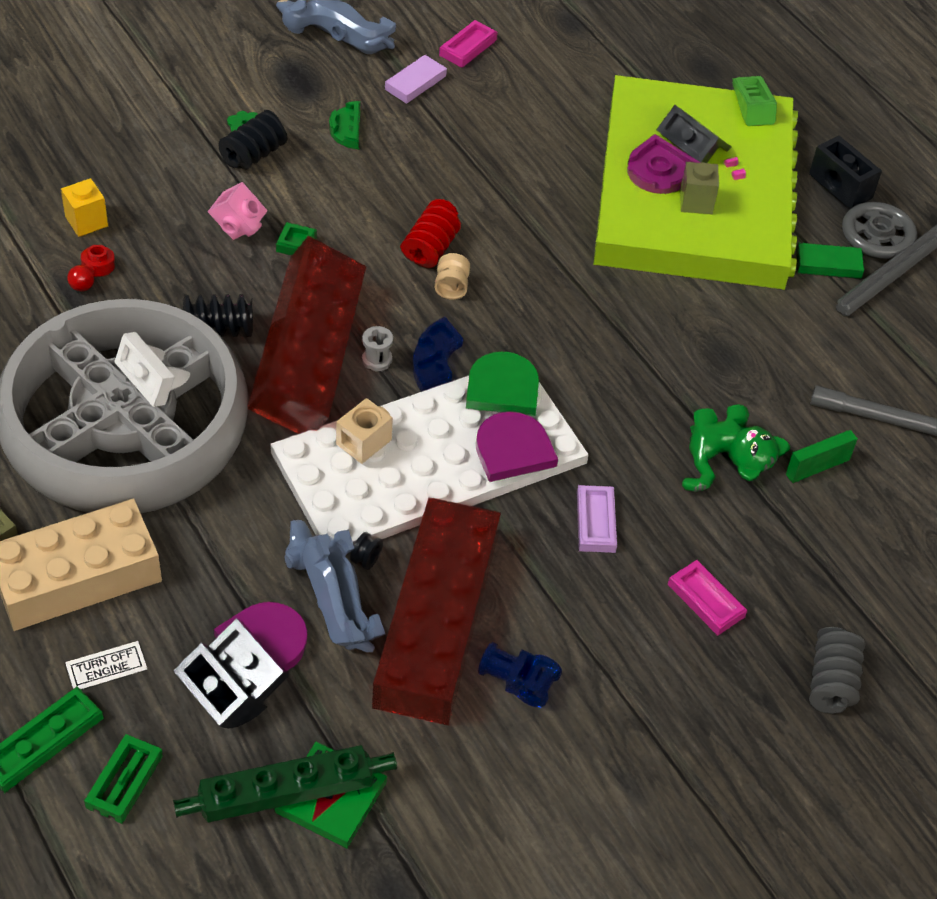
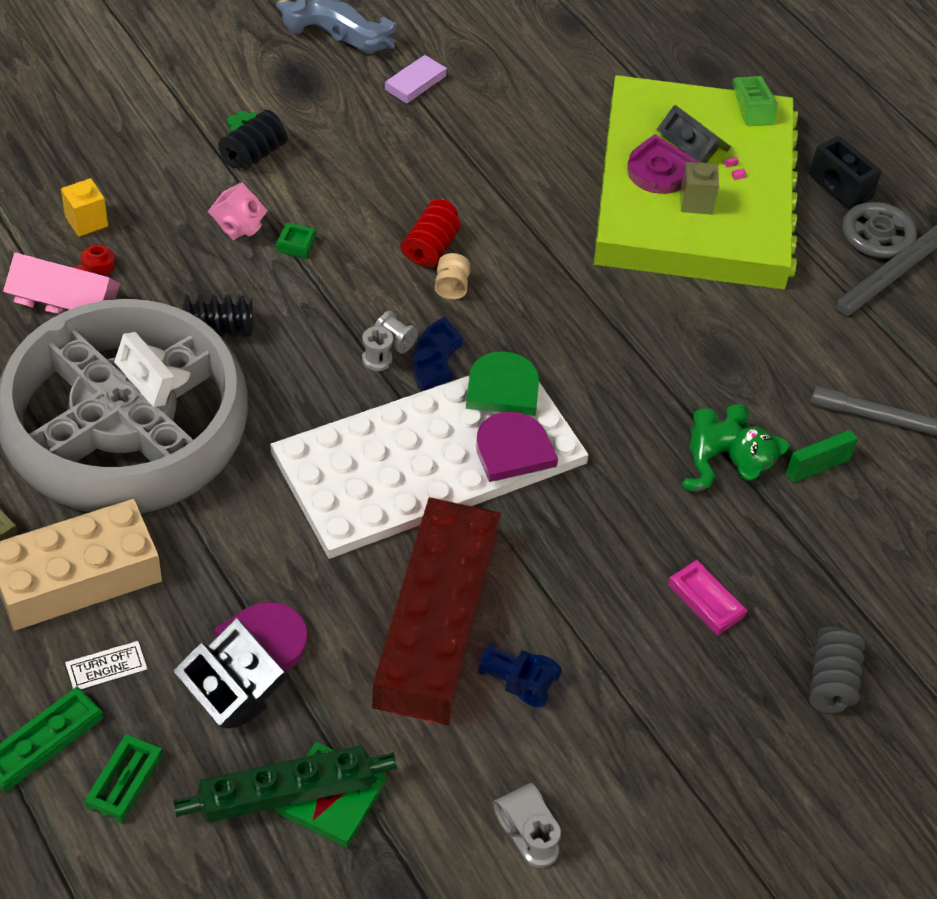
clear red brick [248,236,366,434] -> none
sand blue animal [285,520,385,652] -> none
green tile [329,101,360,150] -> none
tan brick [336,398,393,464] -> none
black bush [350,532,383,570] -> none
dark pink tile [439,20,498,68] -> none
lavender tile [577,485,617,553] -> none
green tile [796,243,864,279] -> none
none -> bright pink brick [3,252,120,315]
none -> light grey bush [375,310,418,354]
none -> light grey piece [493,783,561,868]

